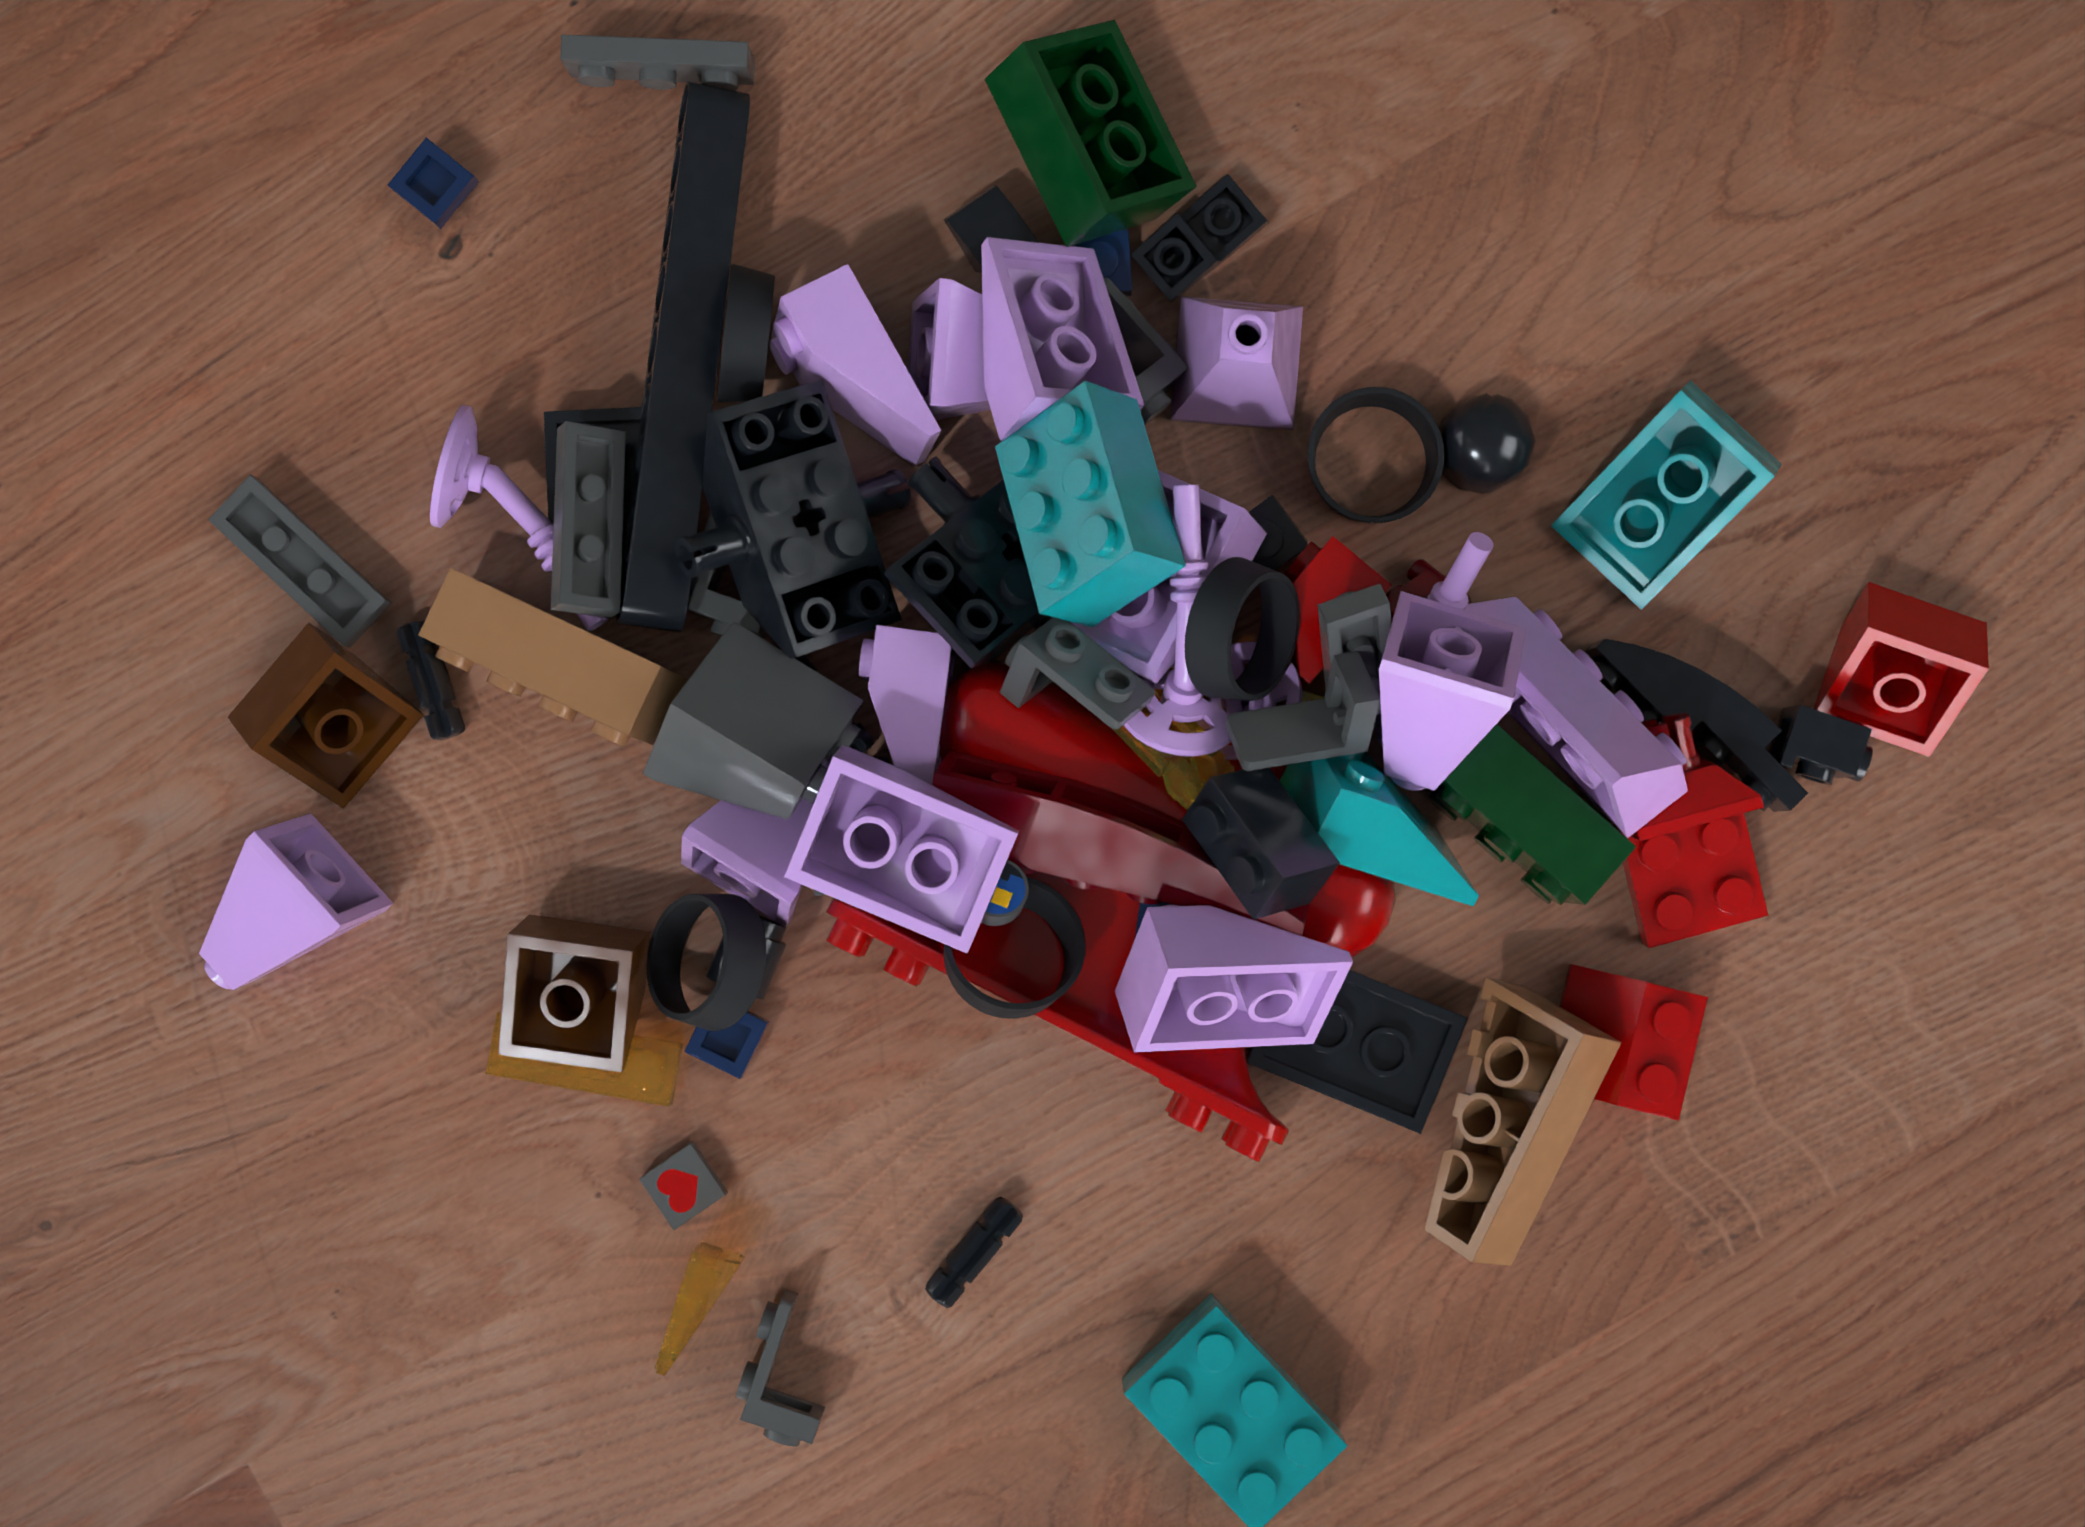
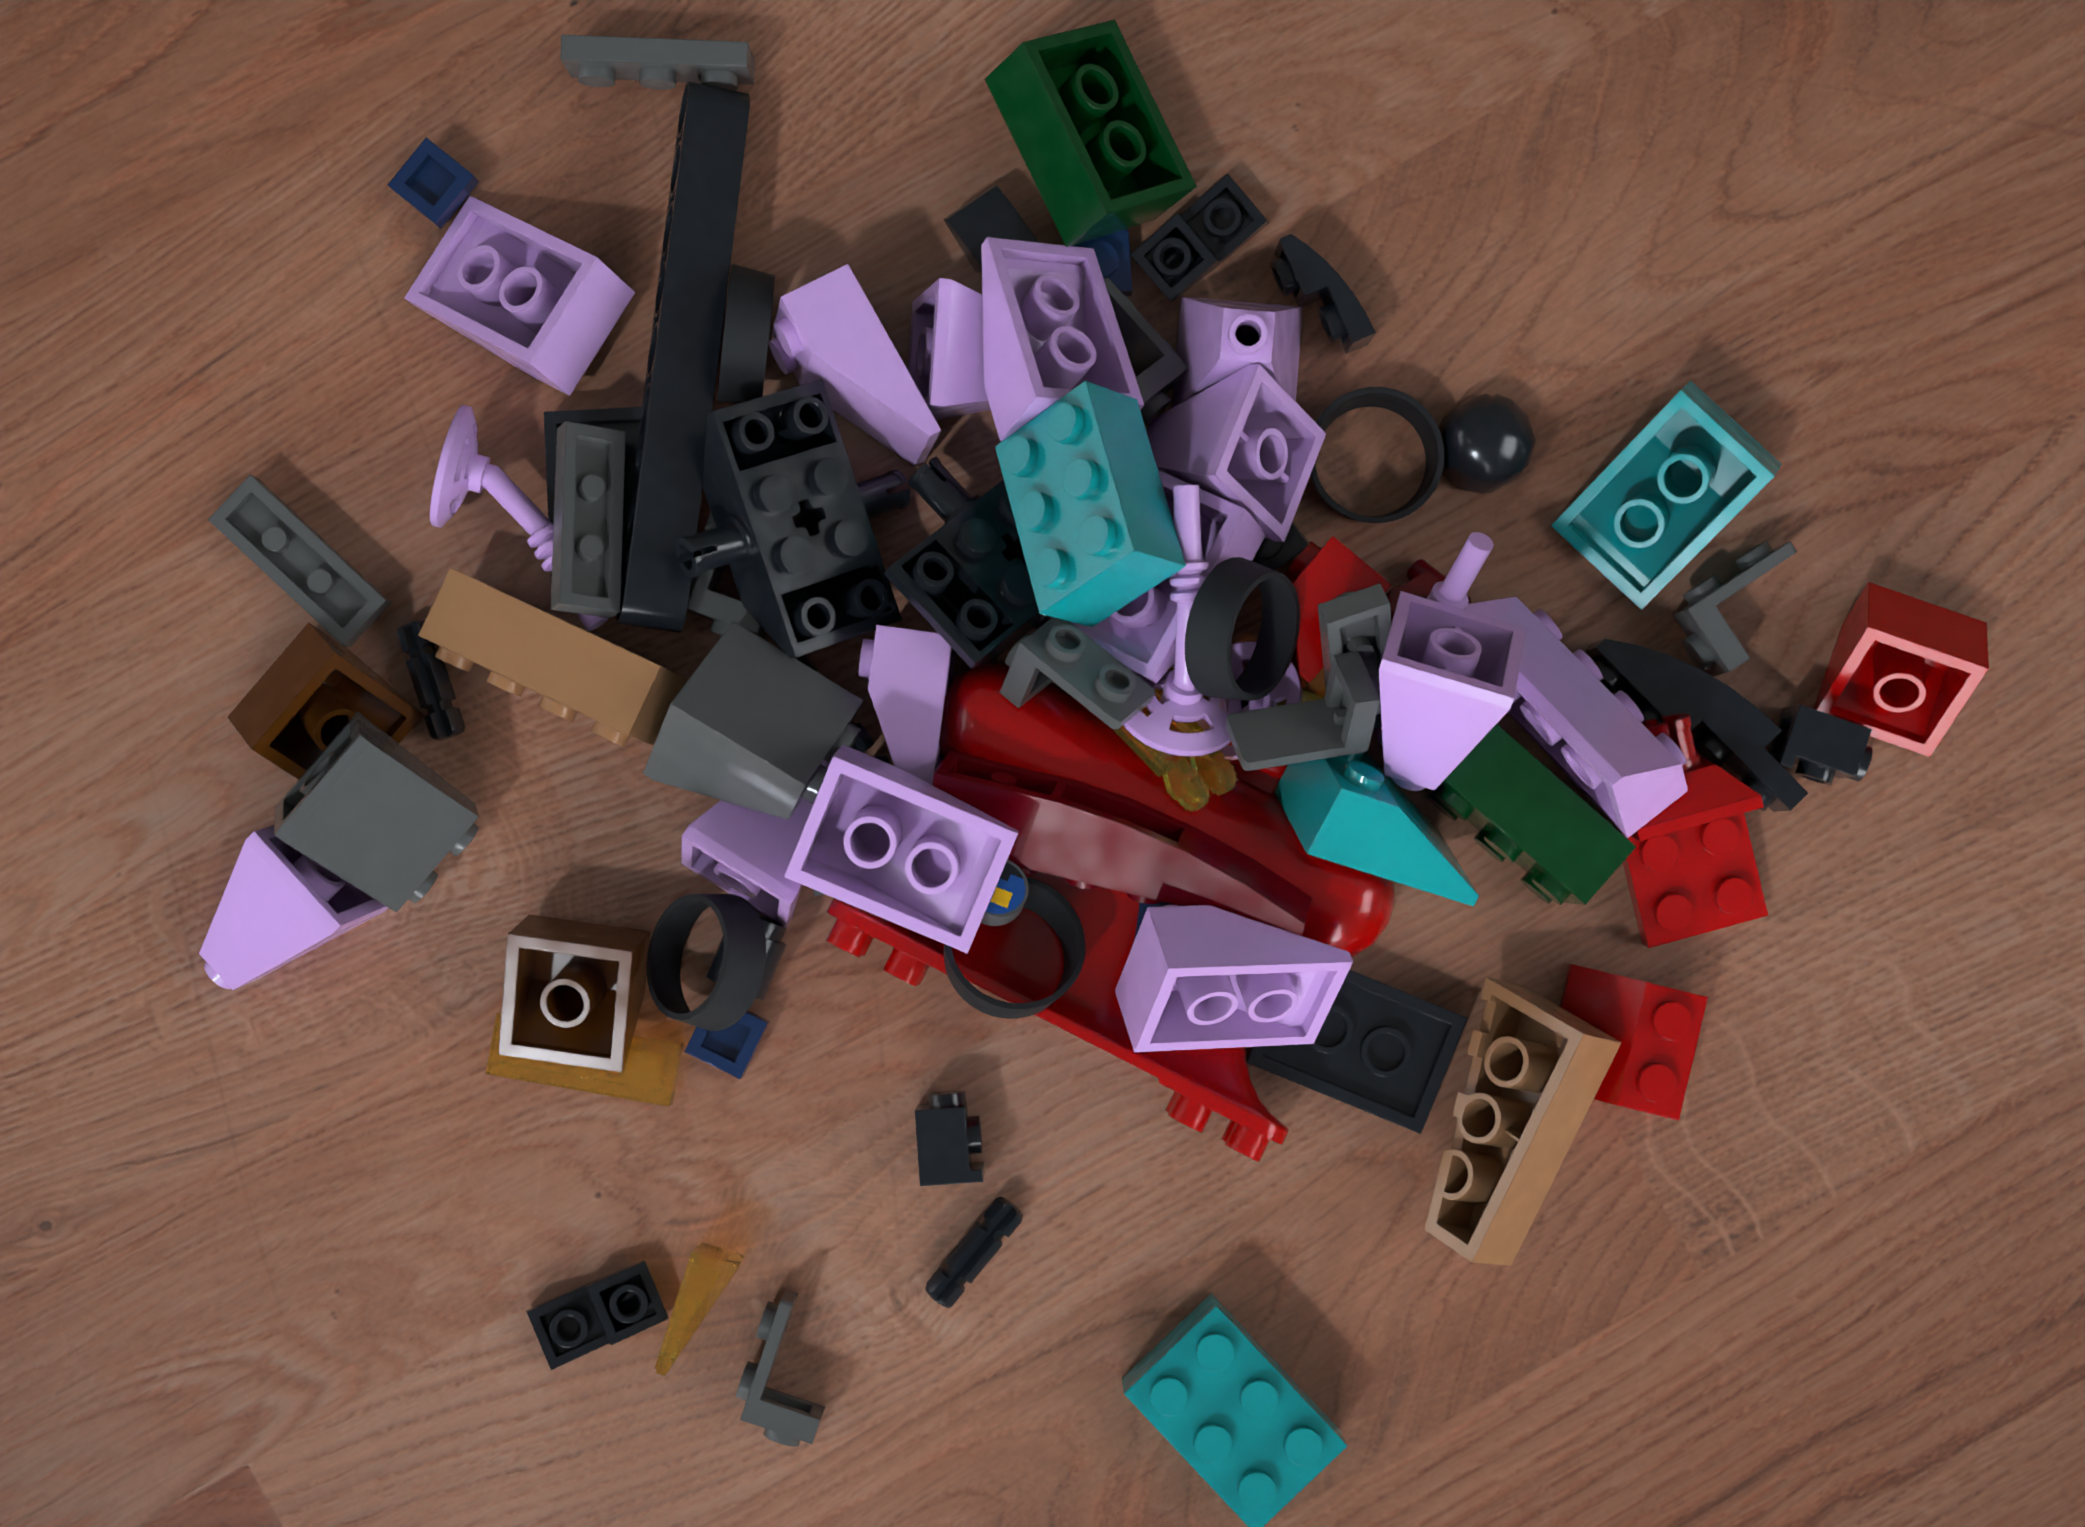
dark grey tile [639,1141,728,1230] -> none
black brick [1182,768,1340,920] -> none
none -> dark grey slope [274,711,479,912]
none -> lavender slope [404,196,635,396]
none -> black slope [526,1260,669,1370]
none -> black brick [915,1091,985,1186]
none -> lavender slope [1146,364,1326,542]
none -> black slope [1270,234,1376,354]
none -> dark grey bracket [1673,540,1798,676]

